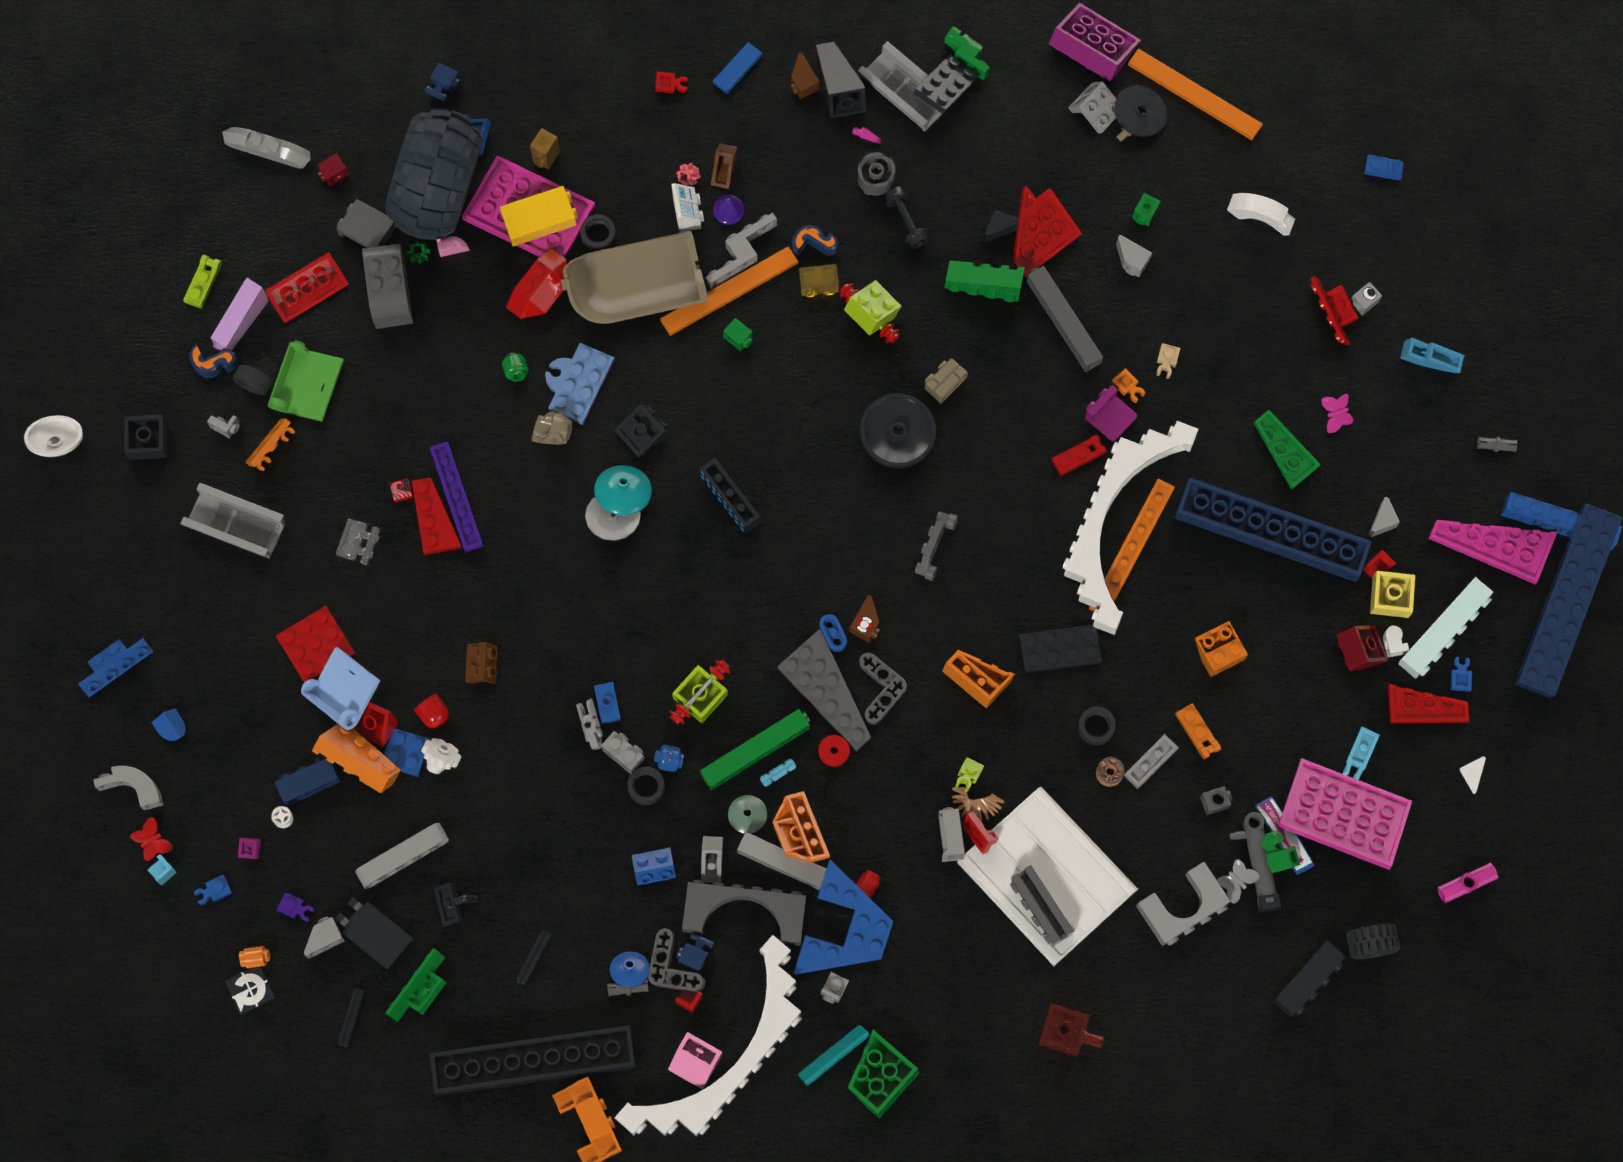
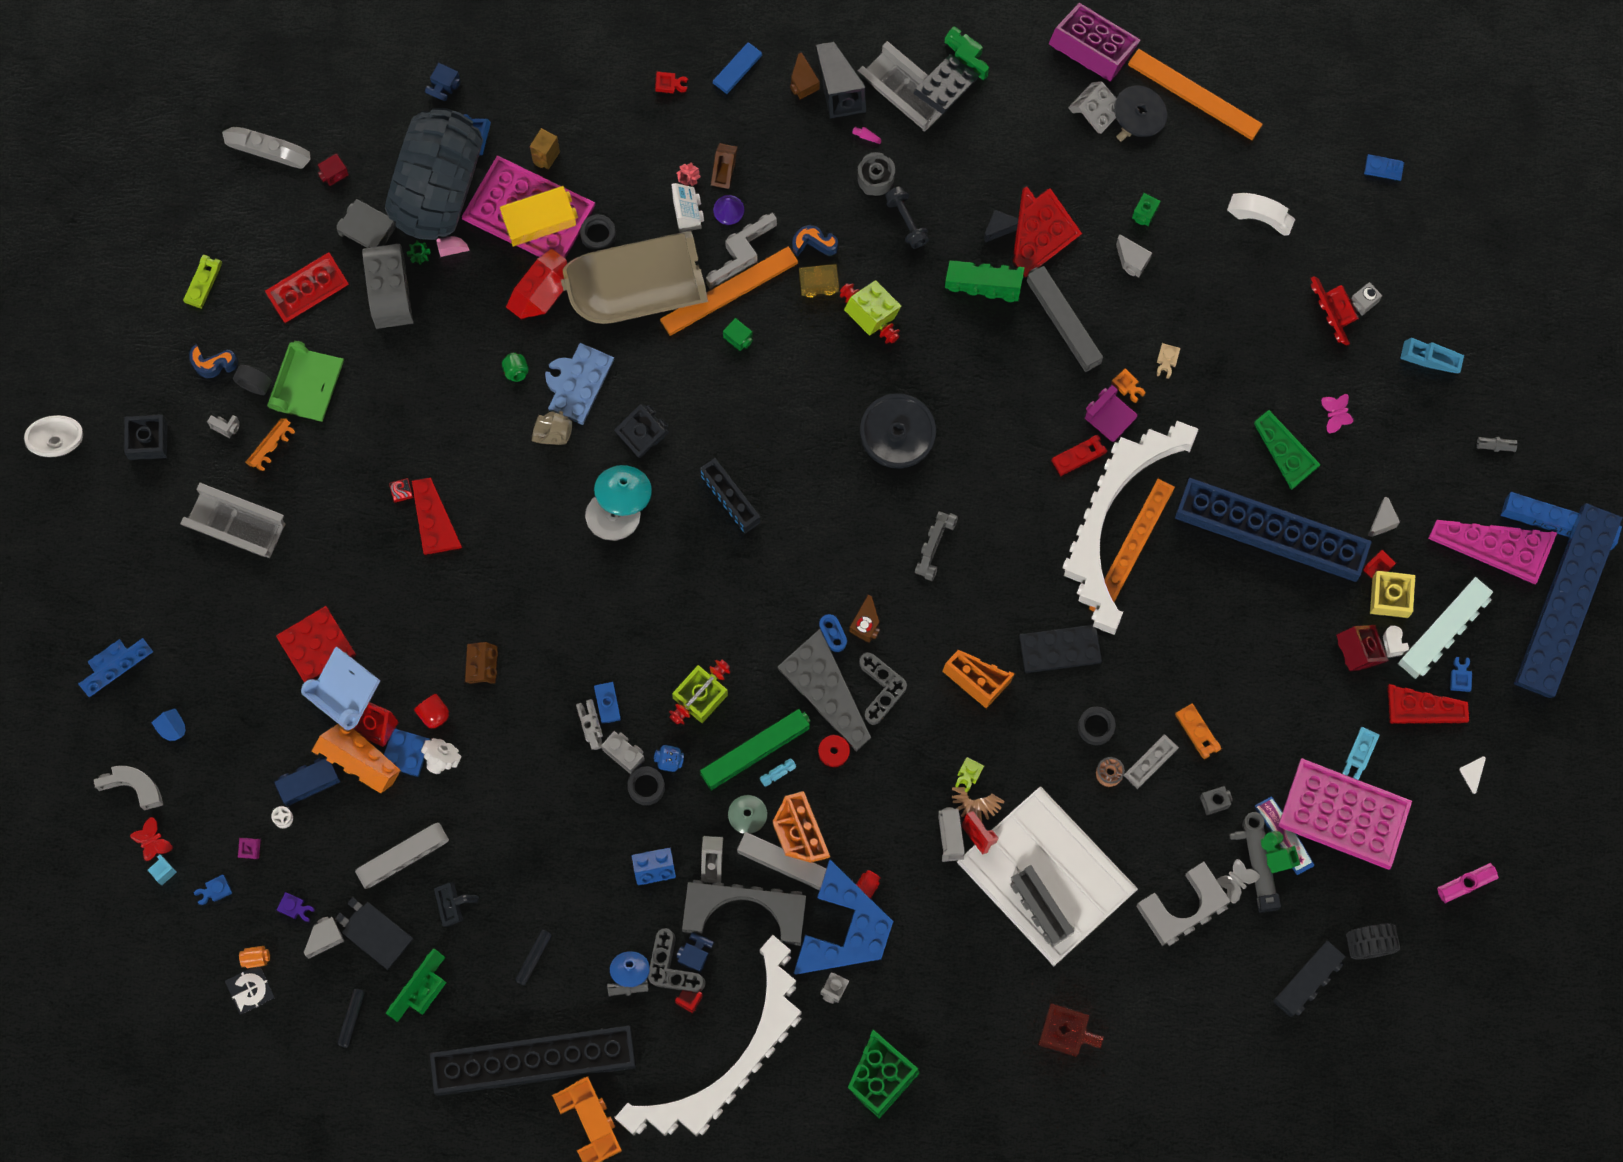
lavender slope [211,278,268,352] -> none
clear plate [336,518,380,565] -> none
dark purple plate [430,441,484,553] -> none
bright pink slope [668,1032,723,1090] -> none
teal slope [798,1025,869,1086] -> none
dark tan brick [925,359,968,403] -> none
orange slope [1195,621,1248,677] -> none

